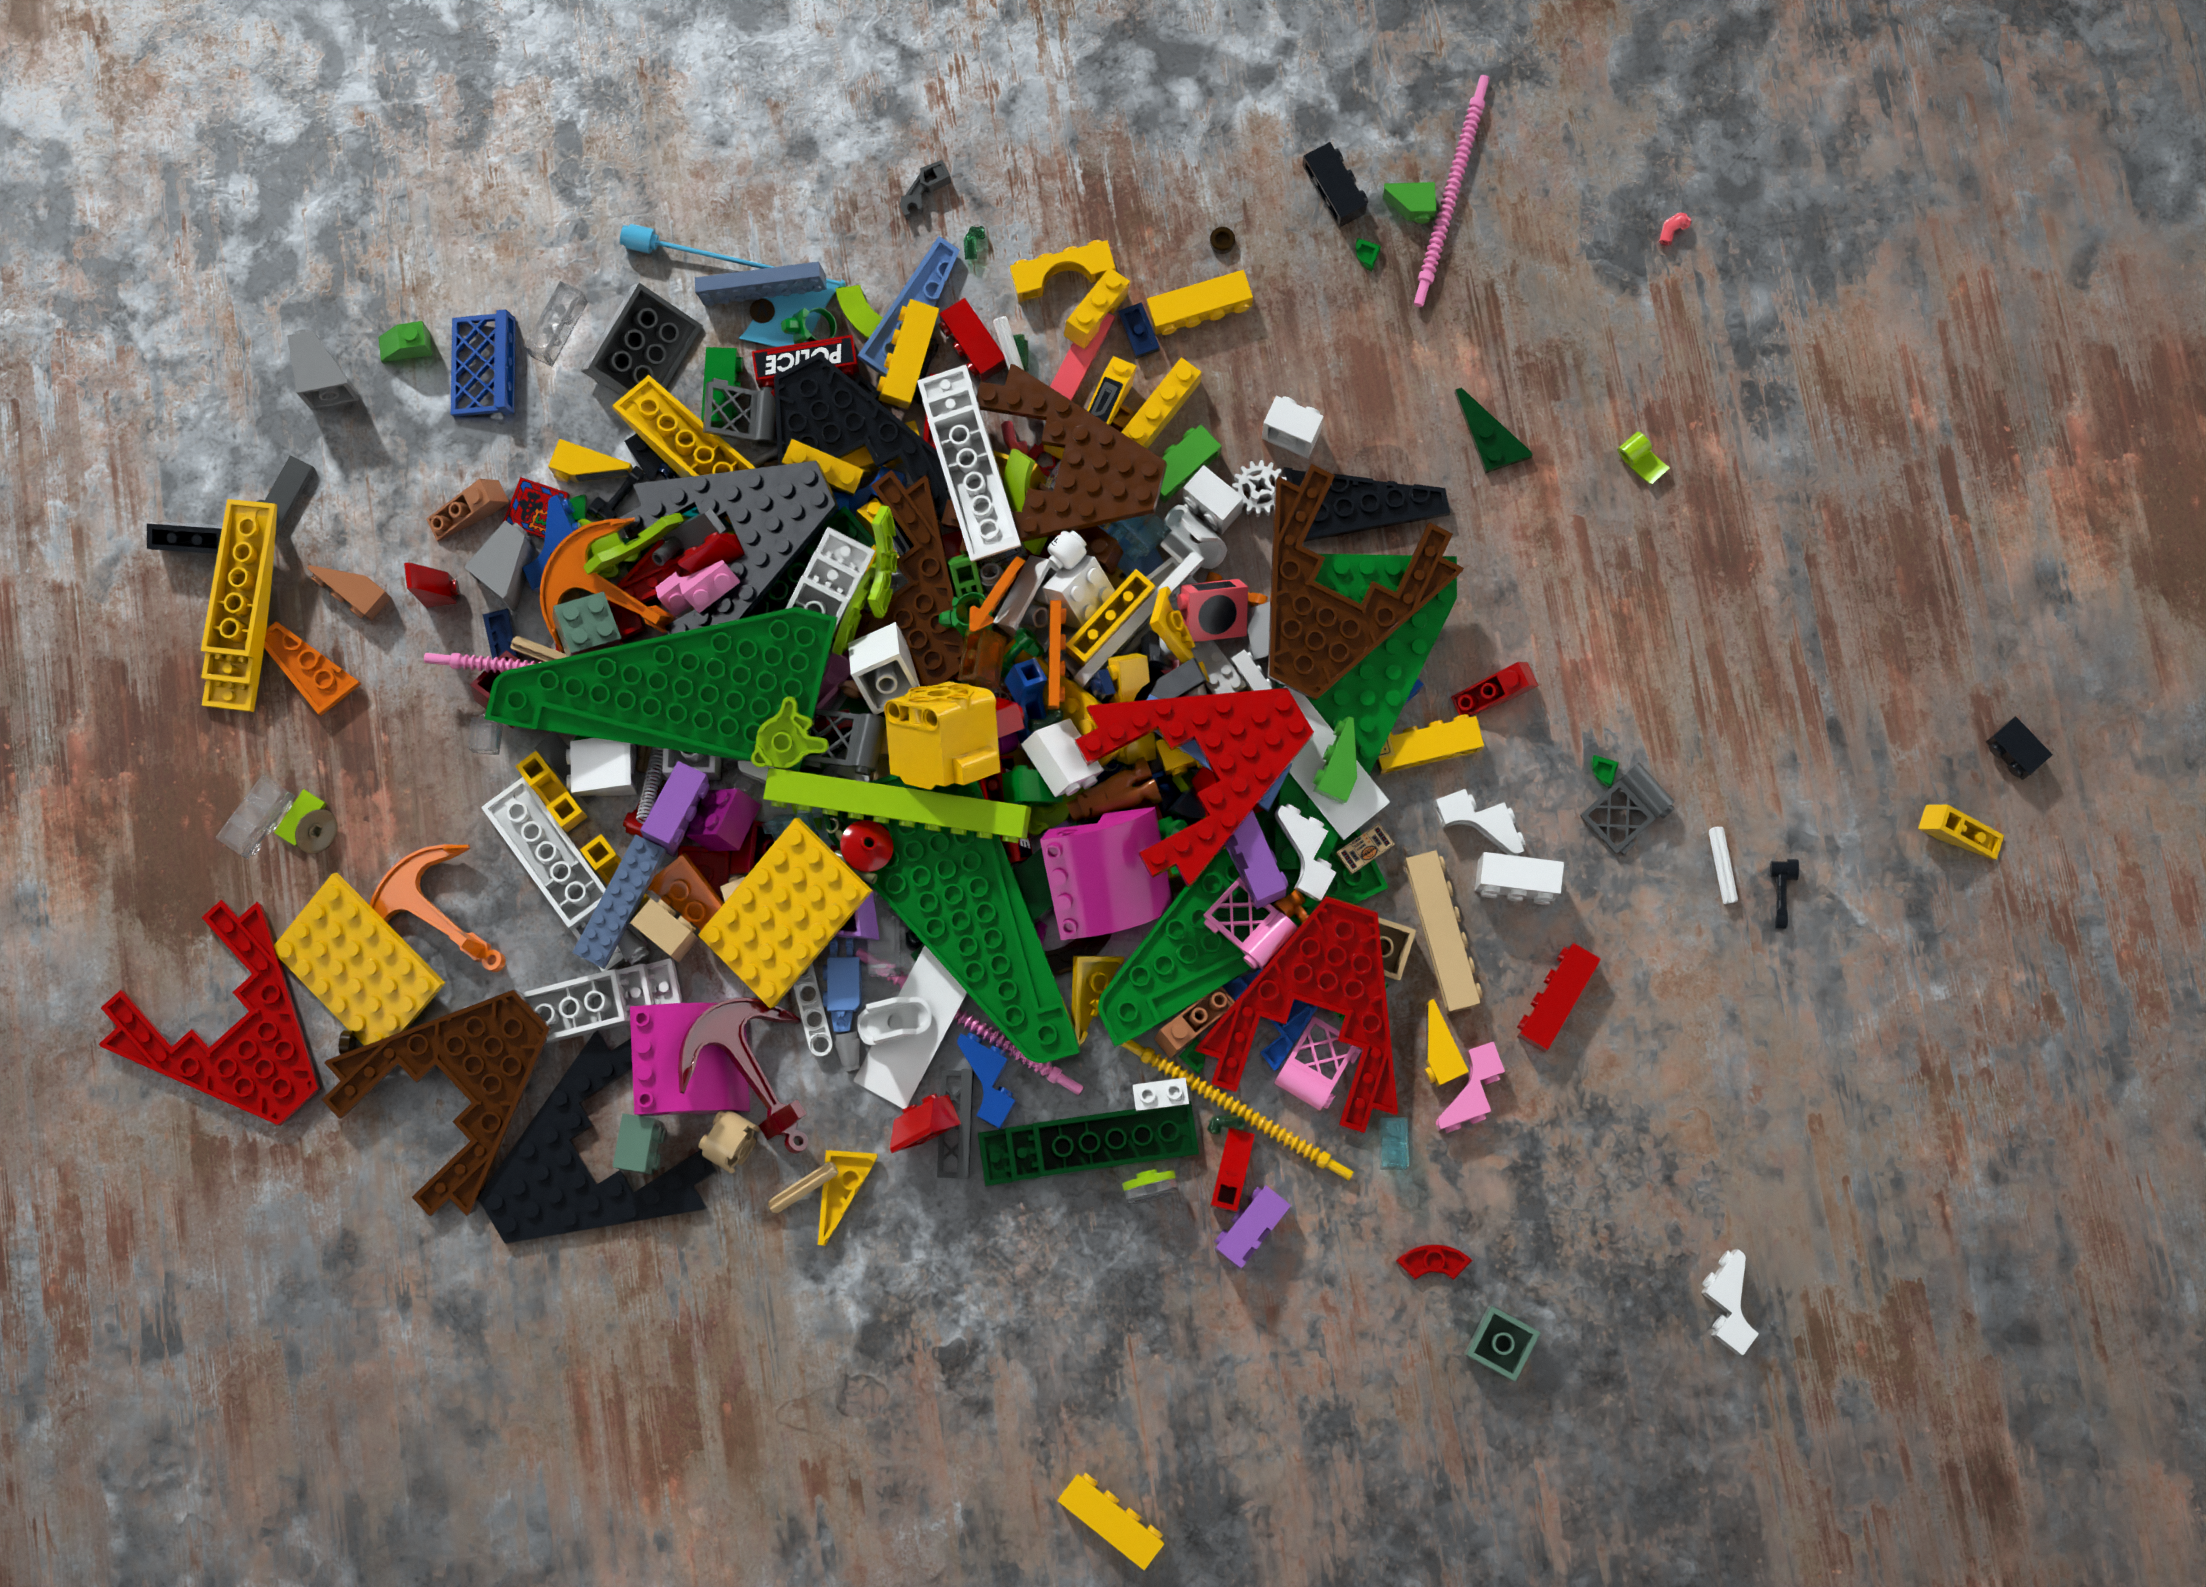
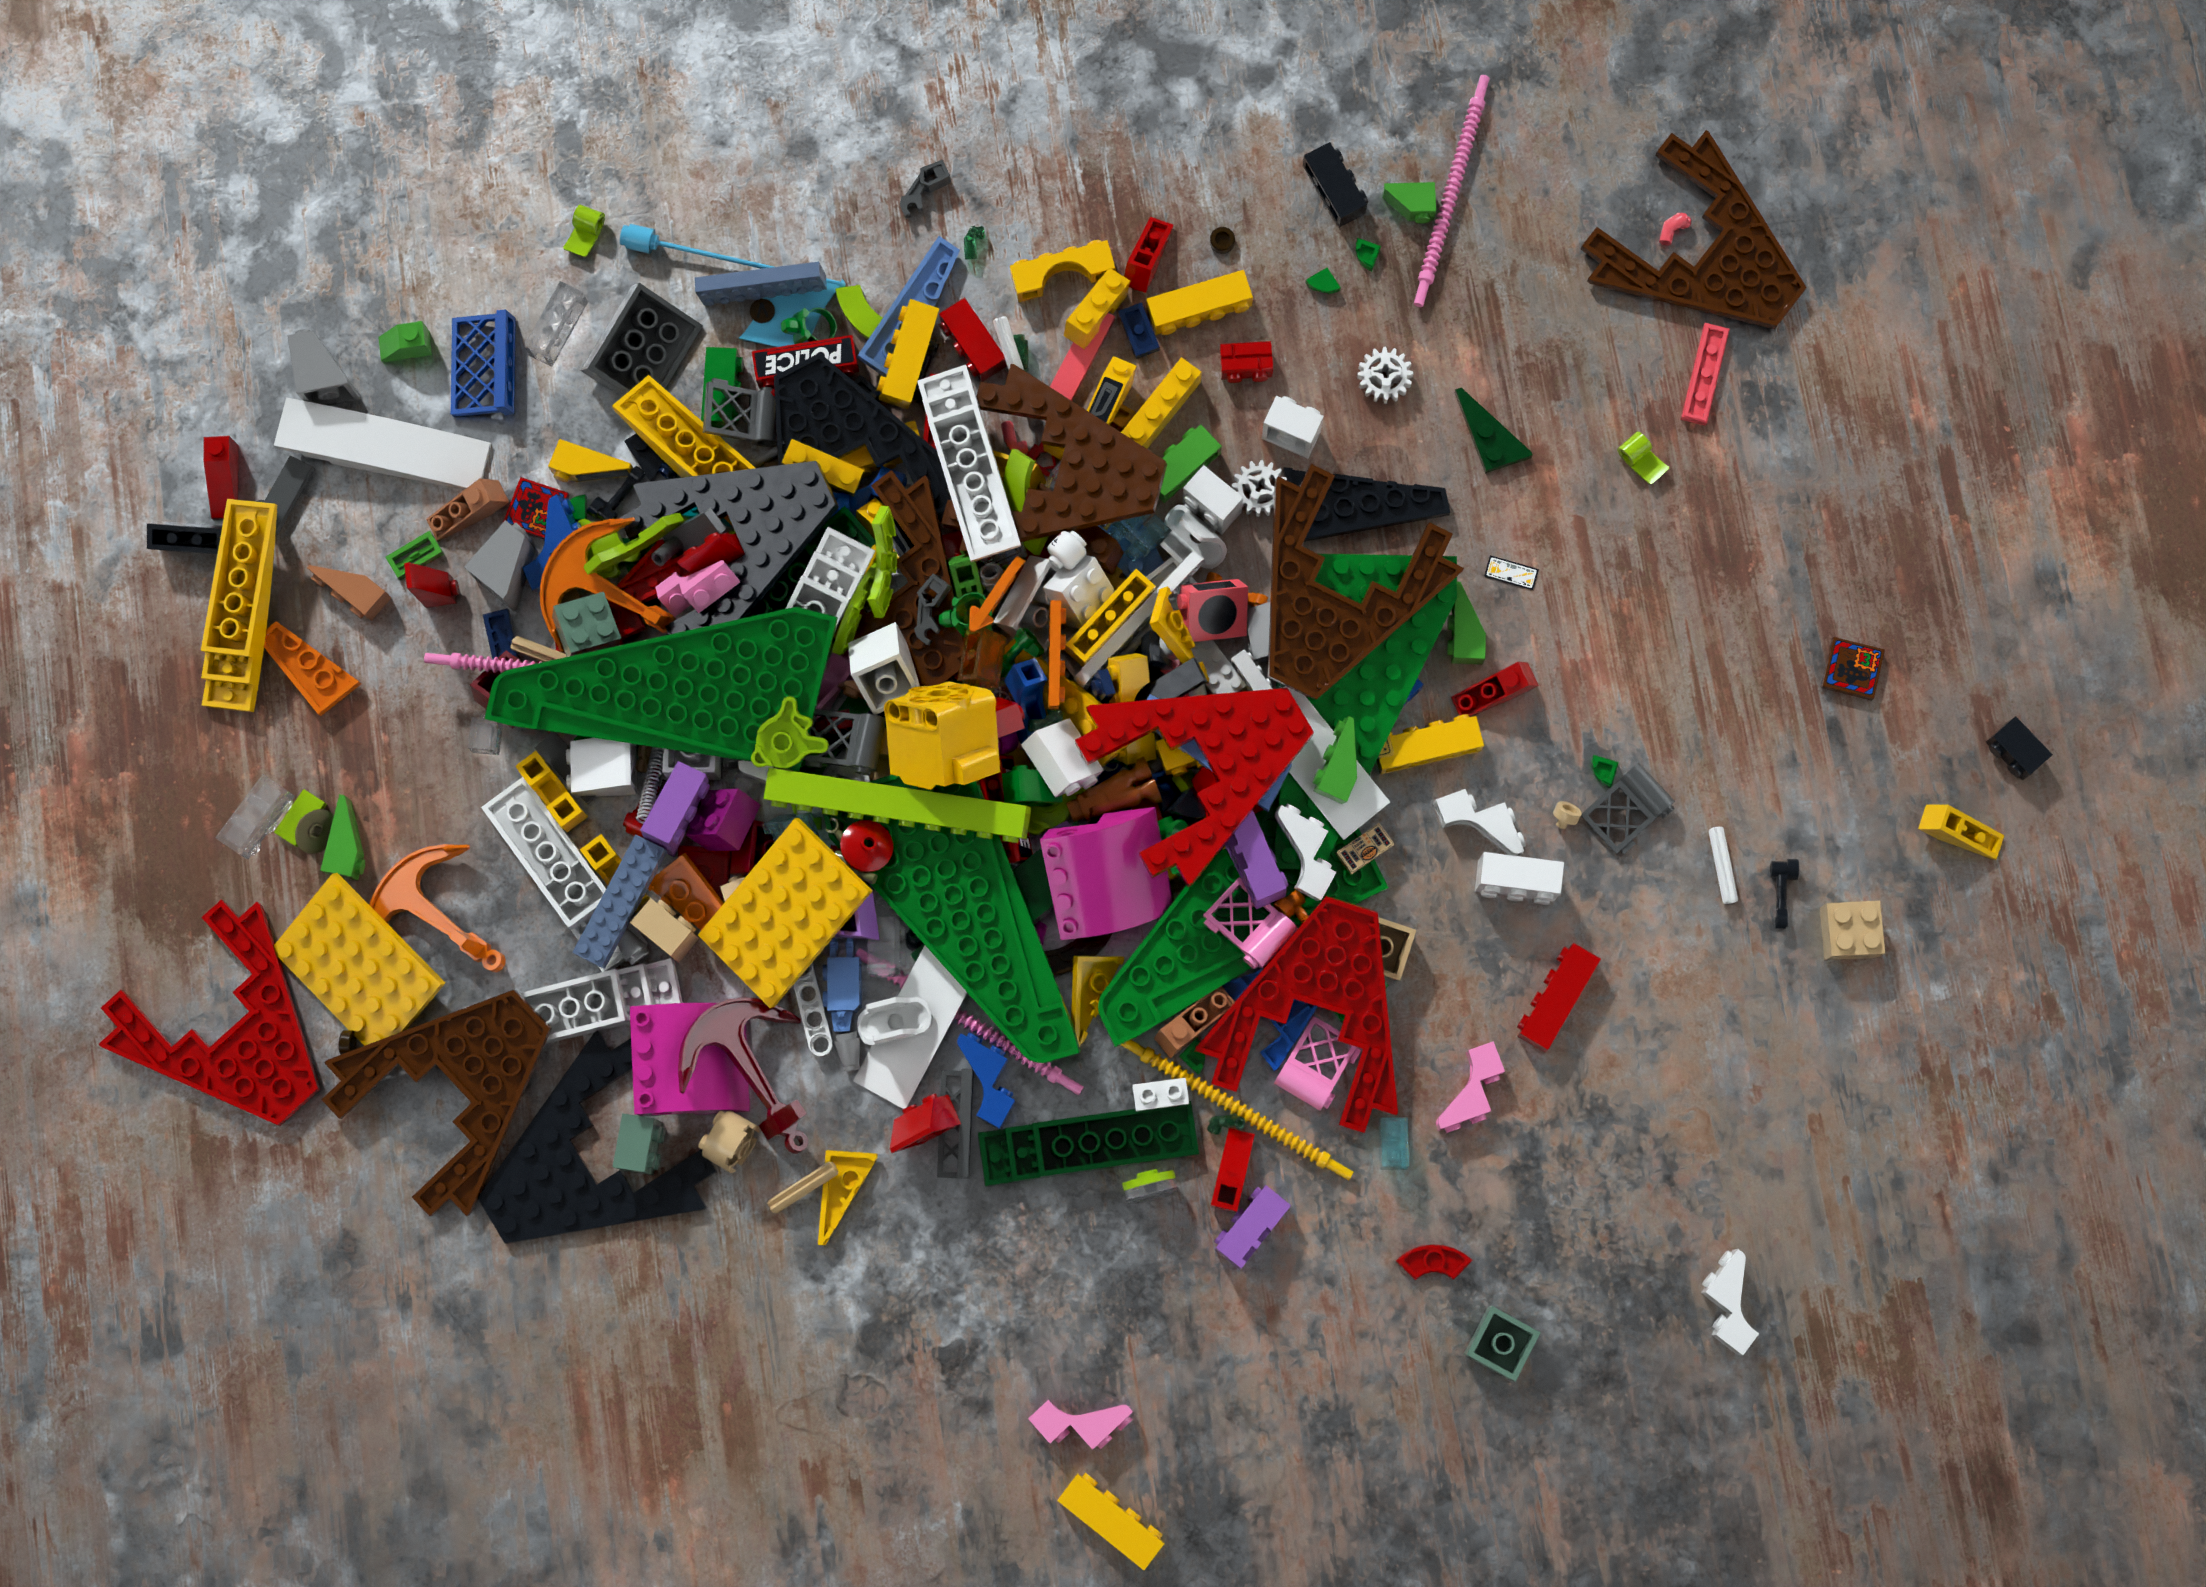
tan brick [1404,850,1483,1014] -> none
yellow slope [1424,999,1469,1087] -> none
none -> red slope [203,436,239,520]
none -> white slope [274,397,491,489]
none -> bright green slope [320,794,366,881]
none -> bright green tile [385,530,444,580]
none -> lime panel [563,204,605,257]
none -> dark grey piece [914,574,952,646]
none -> bright pink arch [1028,1400,1133,1450]
none -> red slope [1124,217,1174,293]
none -> red brick [1220,341,1273,383]
none -> green tile [1305,267,1341,294]
none -> white gear [1357,347,1413,404]
none -> bright green slope [1447,582,1486,665]
none -> sticker [1484,555,1539,590]
none -> tan tile [1553,801,1582,829]
none -> reddish brown wing [1581,130,1807,329]
none -> coral tile [1680,323,1730,426]
none -> tan brick [1819,901,1885,960]
none -> tile [1821,637,1885,701]

